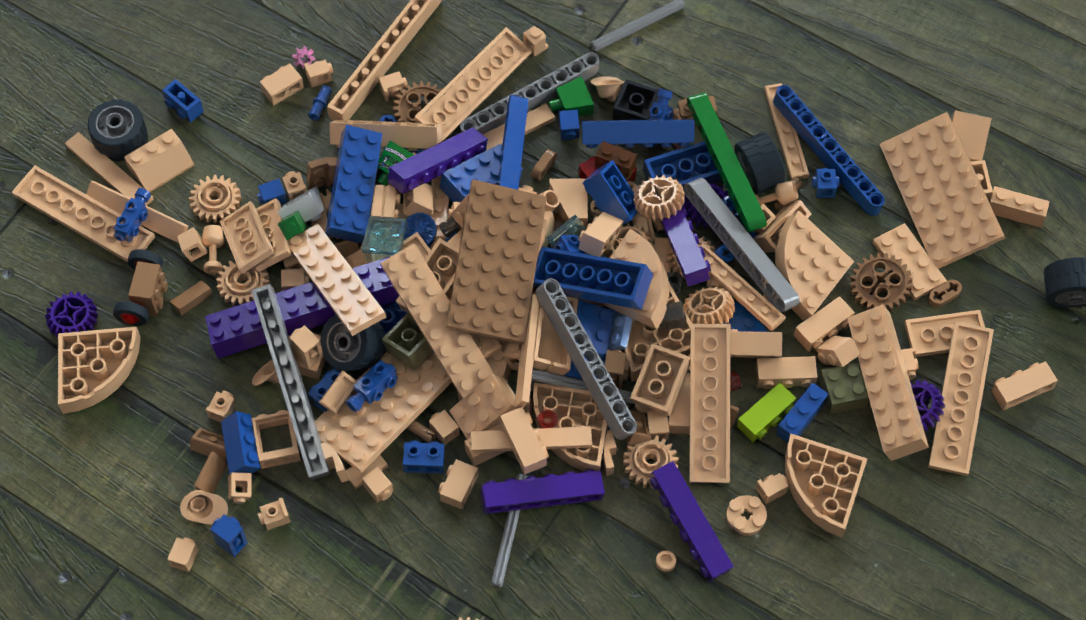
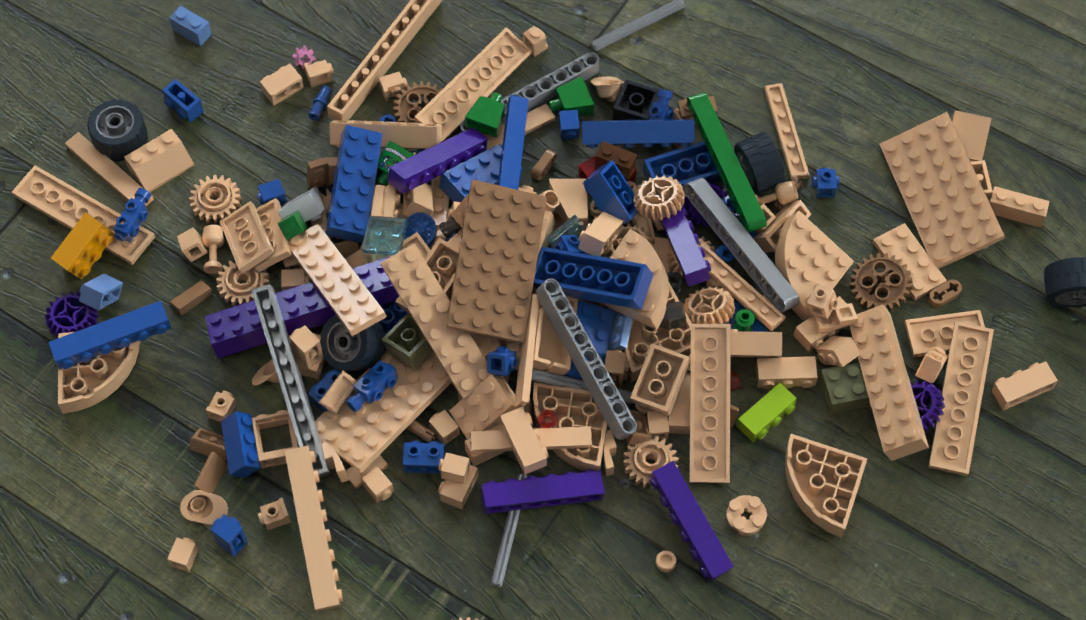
light nougat tile [86,181,189,243] -> none
brick [113,249,168,326] -> none
light nougat brick [228,473,251,504] -> none
light nougat brick [282,171,307,201] -> none
light nougat brick [756,473,789,504] -> none
blue beam [773,85,885,216] -> none
blue brick [776,383,829,443] -> none
light nougat brick [901,348,918,380] -> none
none -> blue brick [48,301,172,370]
none -> light orange brick [51,212,114,280]
none -> medium blue brick [79,274,123,311]
none -> medium blue brick [169,6,212,46]
none -> light nougat brick [284,446,343,612]
none -> light nougat brick [438,453,470,484]
none -> green torso [465,93,505,138]
none -> blue brick [487,347,518,376]
none -> green brick [733,309,755,332]
none -> light nougat brick [807,285,838,319]
none -> light nougat slope [813,303,858,333]
none -> light nougat brick [915,347,948,383]

